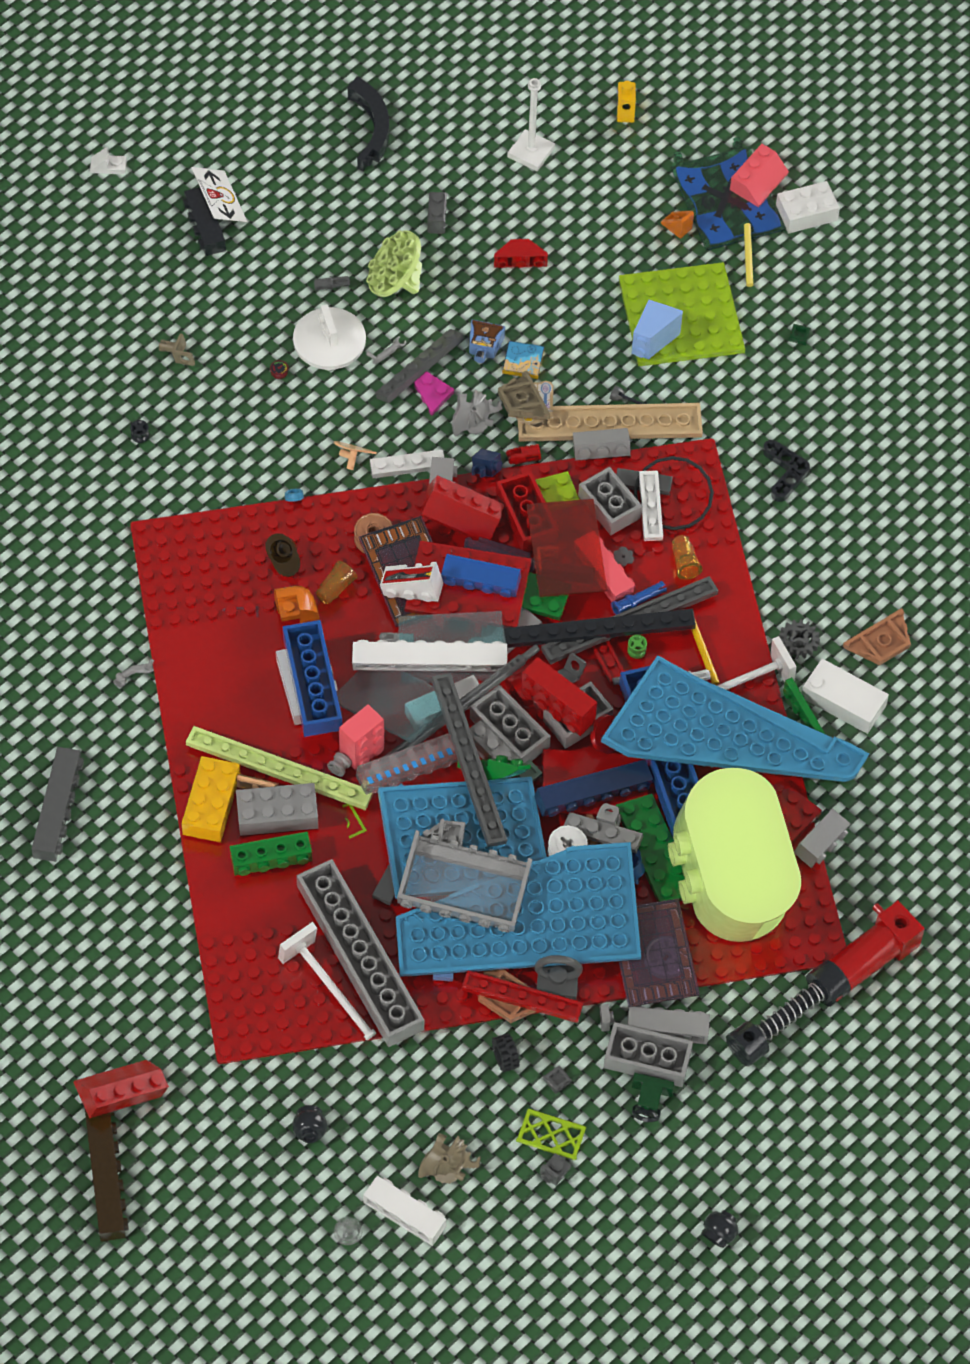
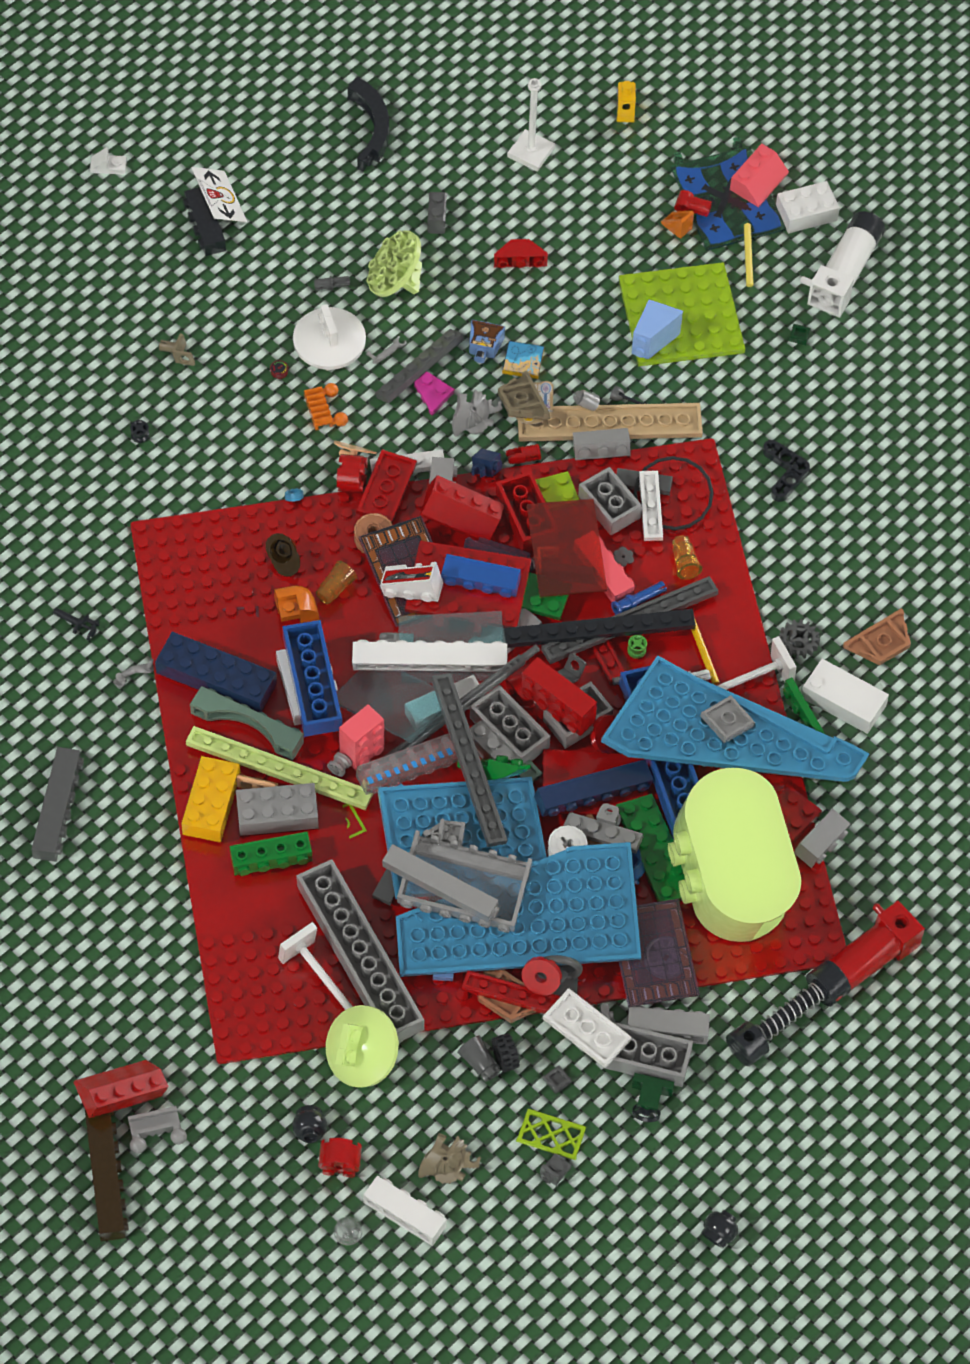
none -> black piece [53,608,100,641]
none -> light grey gear [128,1106,187,1154]
none -> dark blue brick [155,631,277,712]
none -> sand green arch [190,686,304,761]
none -> orange gear [304,383,348,430]
none -> red brick [318,1138,362,1177]
none -> yellowish green bracket [326,1005,399,1088]
none -> red brick [337,454,368,493]
none -> red plate [356,450,417,523]
none -> light grey brick [382,844,500,923]
none -> dark grey plant [457,1035,501,1082]
none -> red tile [522,956,562,995]
none -> white tile [543,988,631,1068]
none -> light grey pin [573,390,600,411]
none -> red piece [674,190,712,217]
none -> light grey tile [700,696,755,744]
none -> white piece [800,211,885,318]

